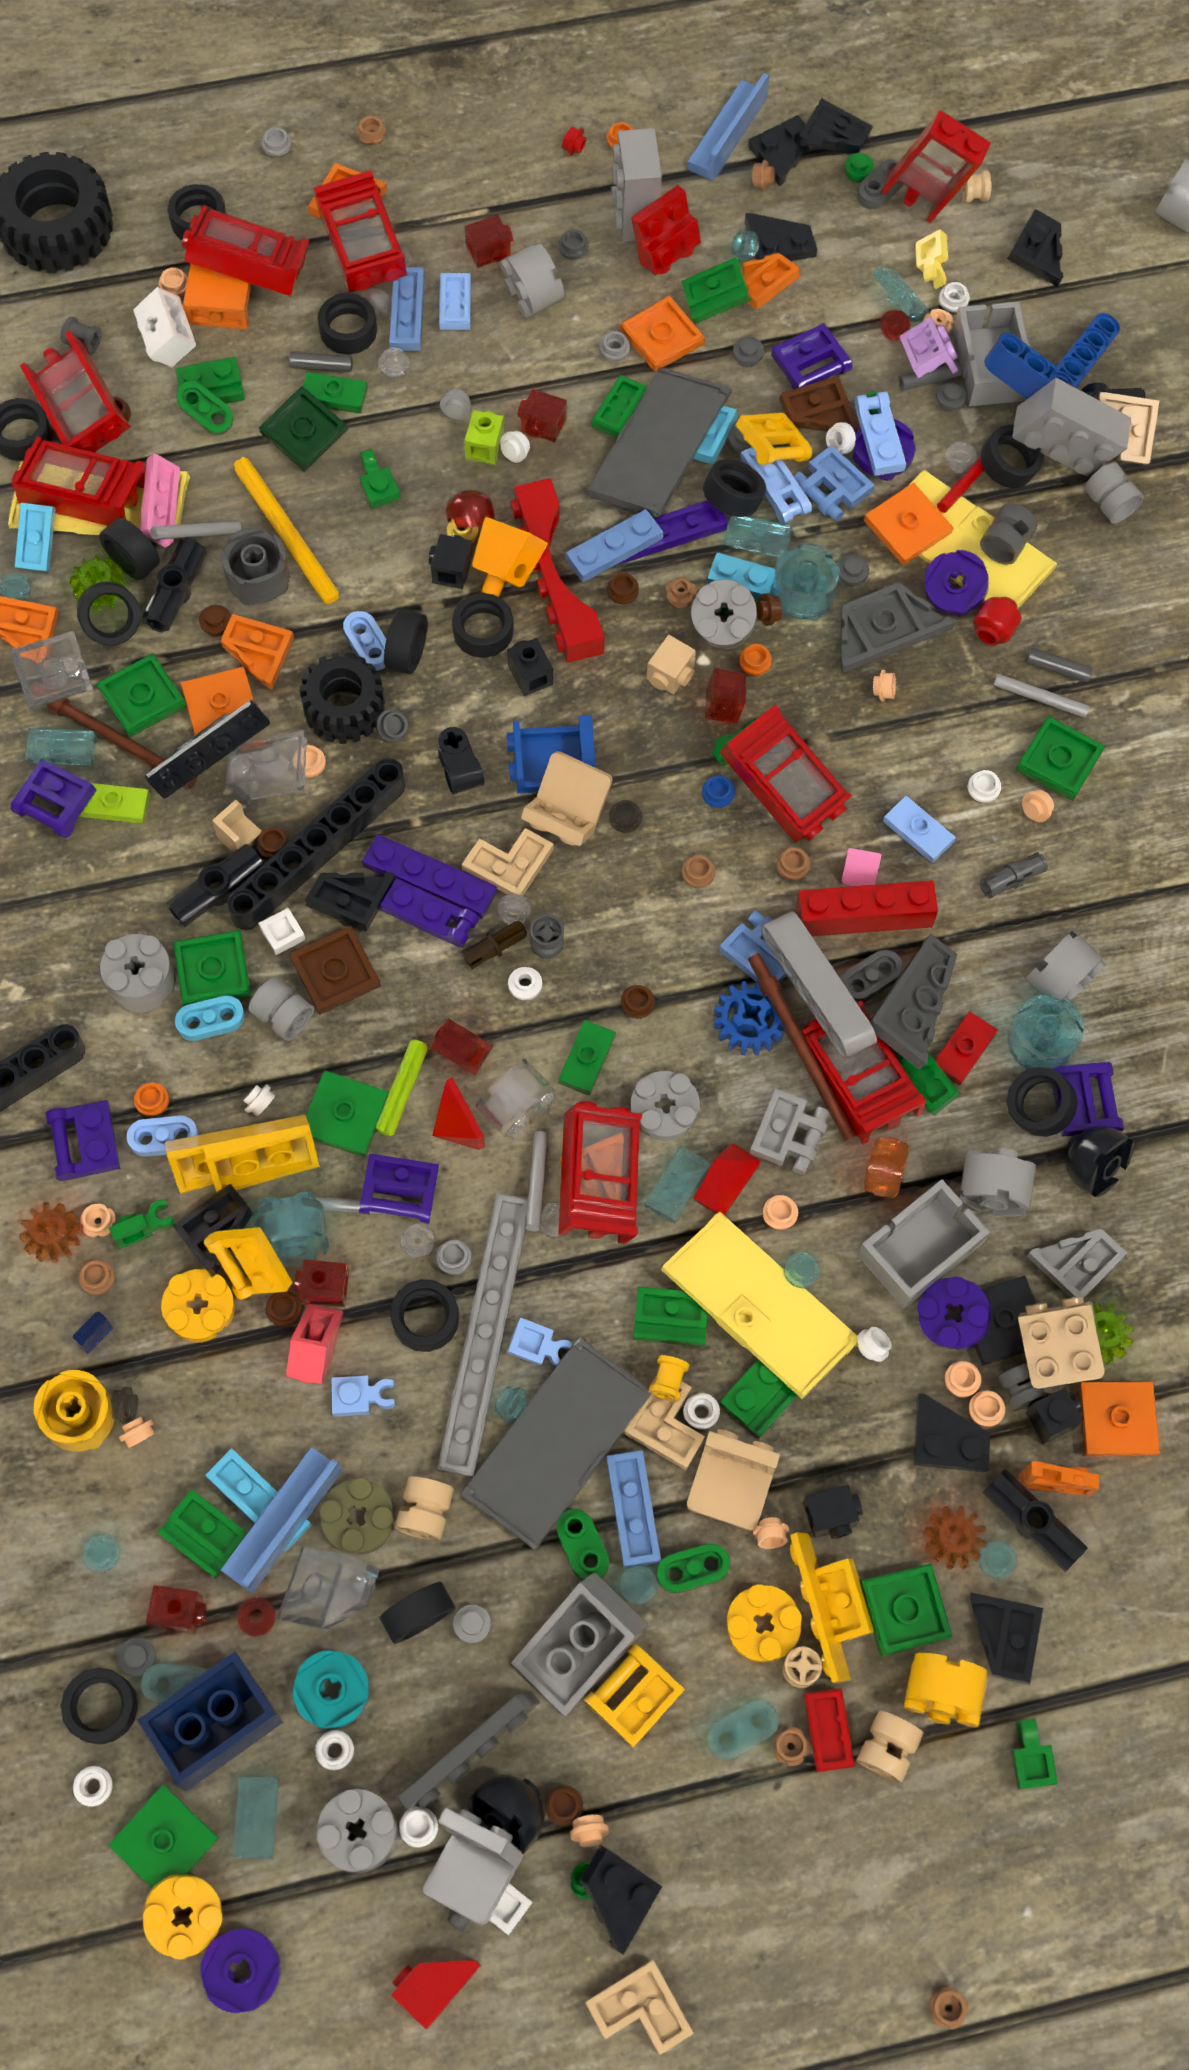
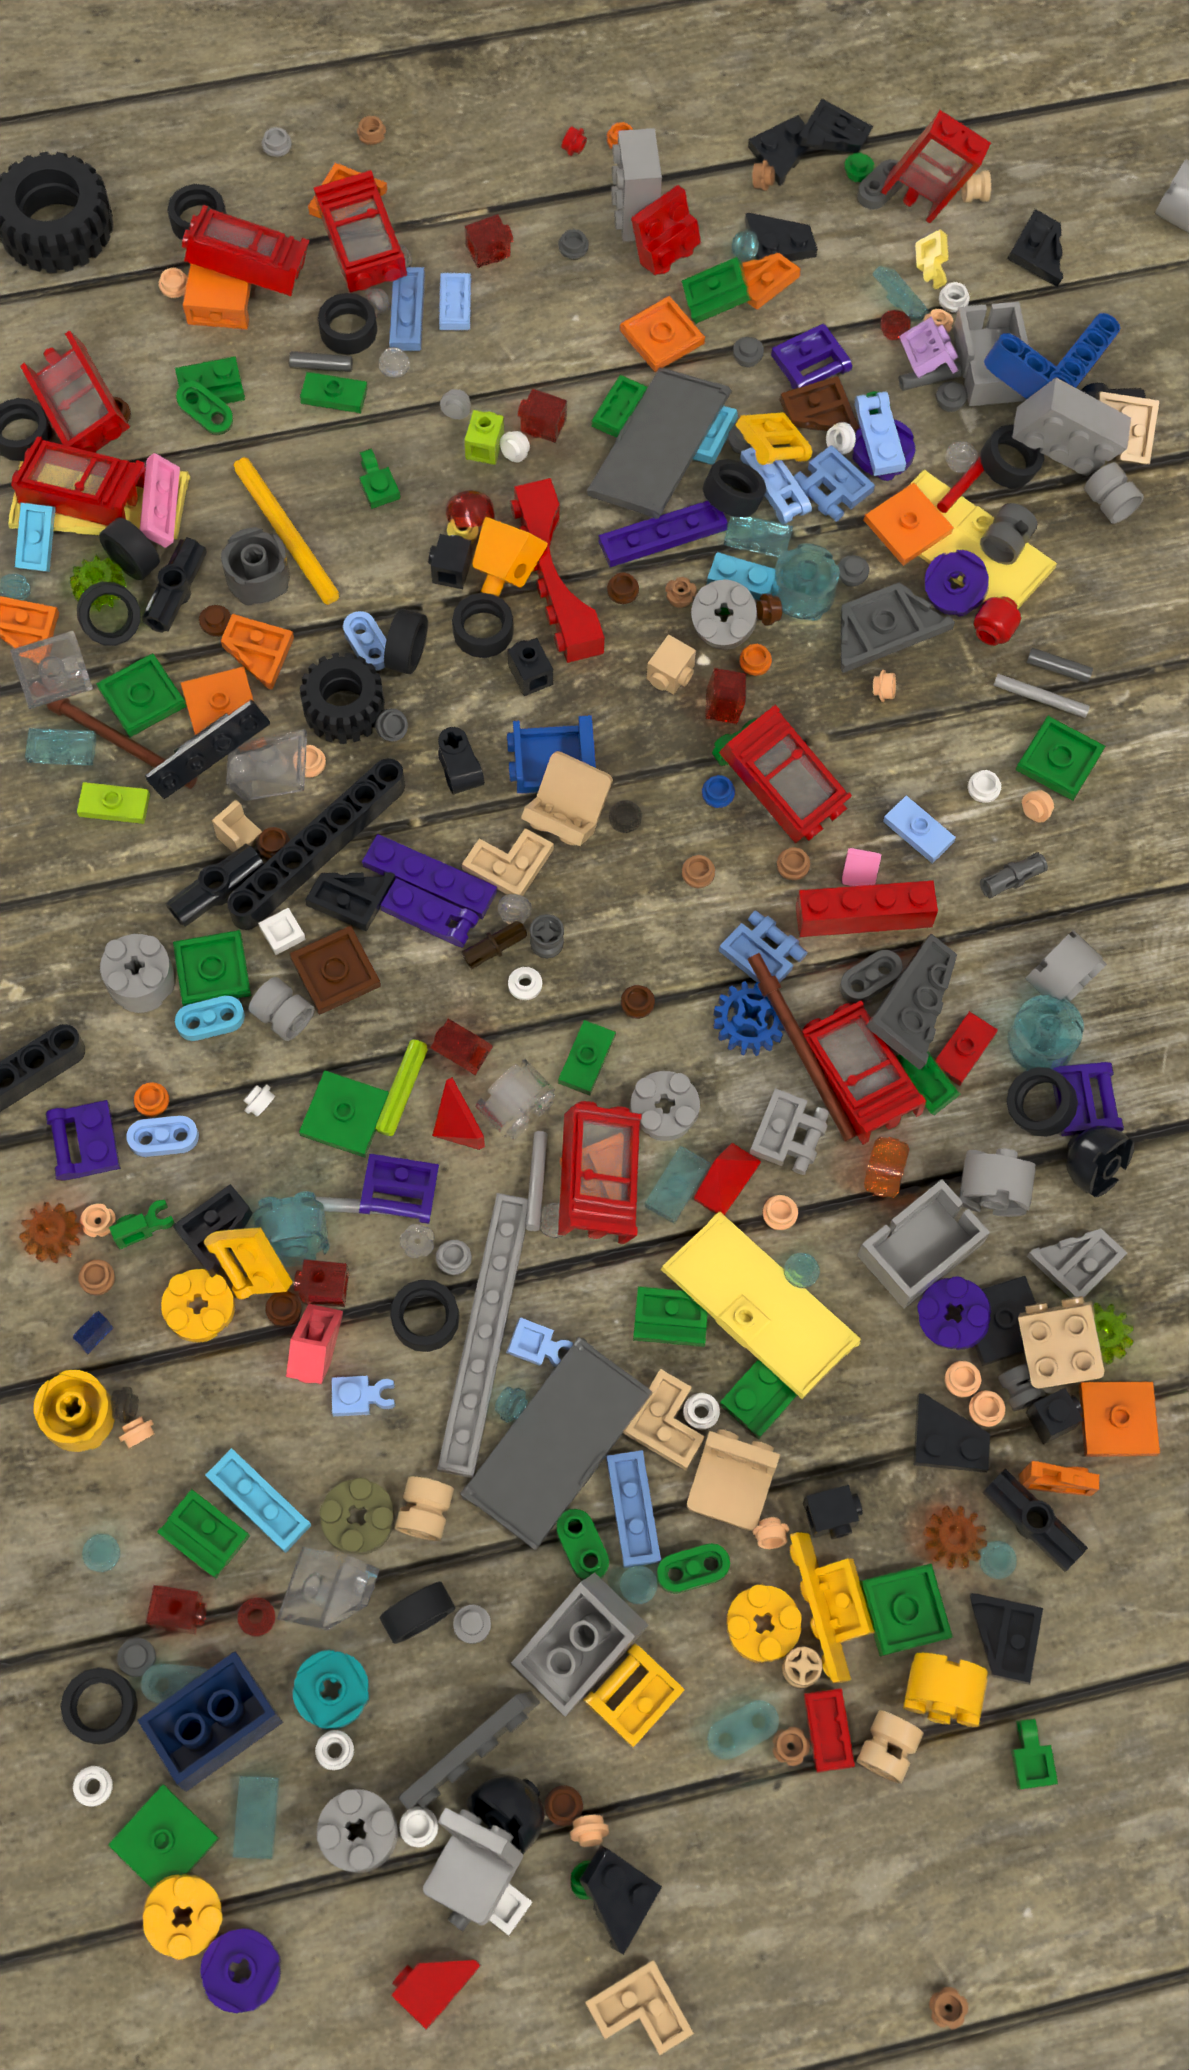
dark purple plate [11,759,97,838] -> none
dark grey bush [60,316,102,354] -> none
white brick [133,287,196,367] -> none
light grey bar [150,521,241,539] -> none
yellow slope [165,1115,320,1194] -> none
medium blue panel [221,1447,342,1594] -> none
dark green plate [259,386,348,472] -> none
light grey brick [500,243,565,318] -> none
medium blue plate [566,509,663,583] -> none
light grey plate [600,331,630,362] -> none
yellow bush [648,1355,690,1401] -> none
medium blue panel [687,73,769,181] -> none
light grey beam [761,911,877,1058] -> none
white plate [857,1327,892,1362] -> none

